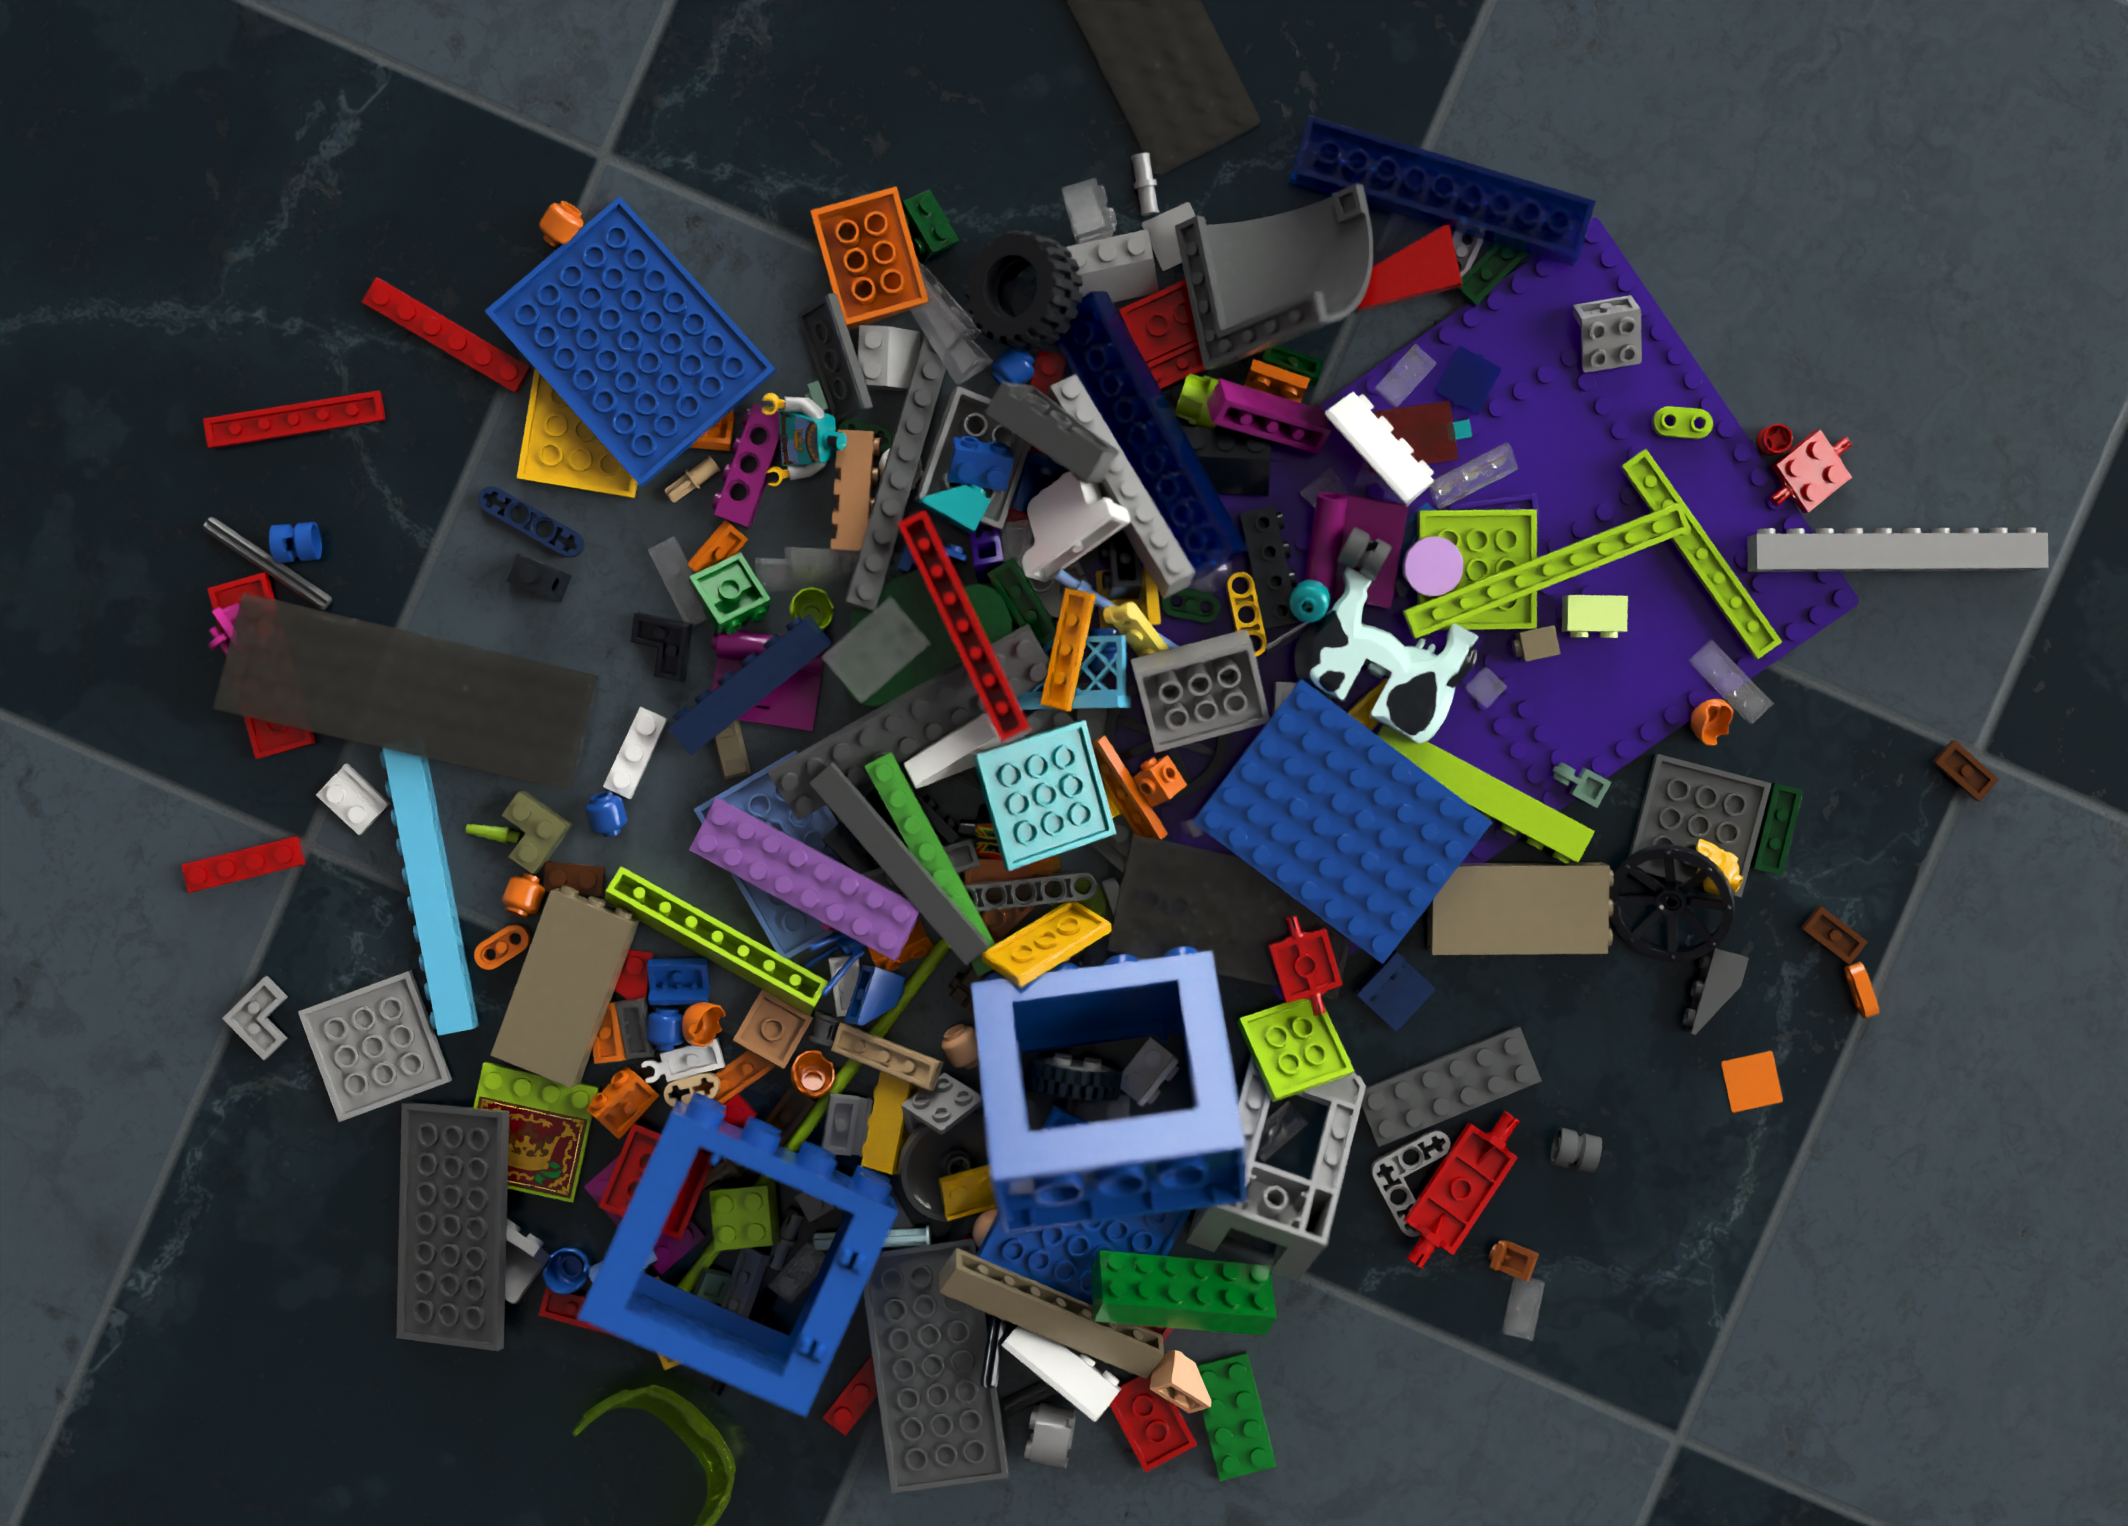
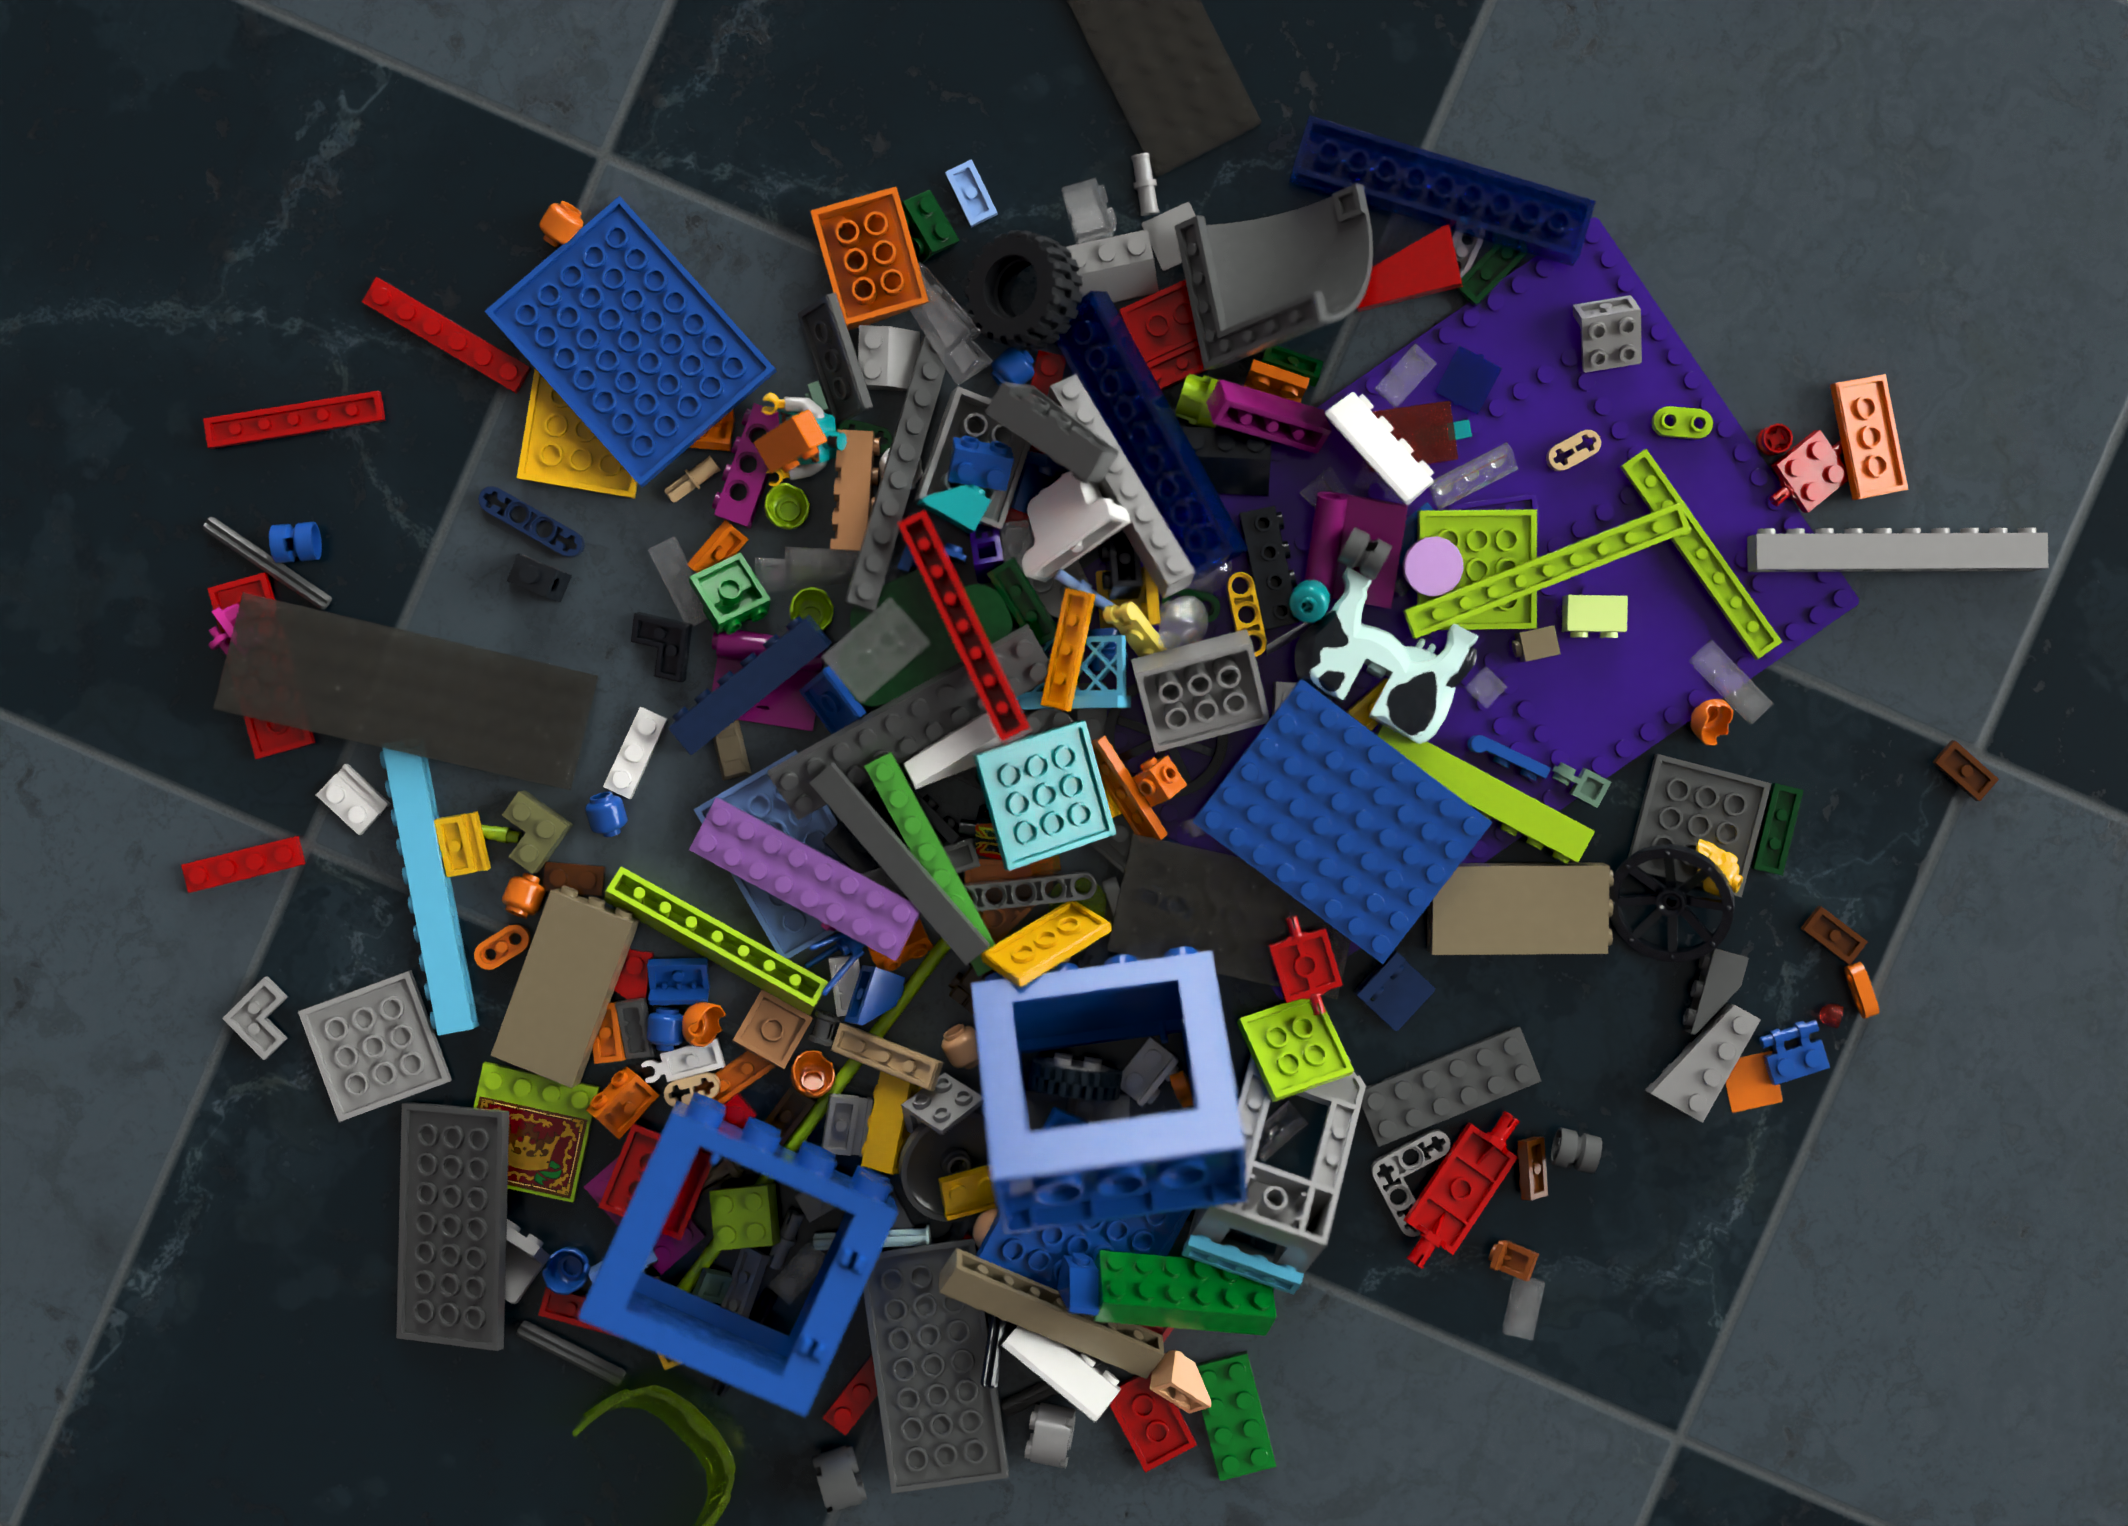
none -> yellow plate [434,811,491,877]
none -> dark grey axle [517,1320,626,1386]
none -> orange brick [753,409,828,474]
none -> lime hair [764,483,810,530]
none -> blue plate [799,665,867,735]
none -> dark grey brick [812,1445,867,1515]
none -> light blue plate [945,159,998,227]
none -> blue slope [1057,1253,1099,1315]
none -> clear dish [1159,596,1208,650]
none -> orange beam [1169,1070,1193,1108]
none -> medium azure plate [1181,1234,1304,1294]
none -> blue plate [1467,735,1551,781]
none -> reddish brown plate [1517,1136,1548,1200]
none -> tan beam [1546,430,1601,472]
none -> light grey wedge [1645,1003,1761,1123]
none -> blue plate [1759,1020,1830,1085]
none -> clear red hinge [1820,1004,1843,1029]
none -> plate [1830,374,1908,501]

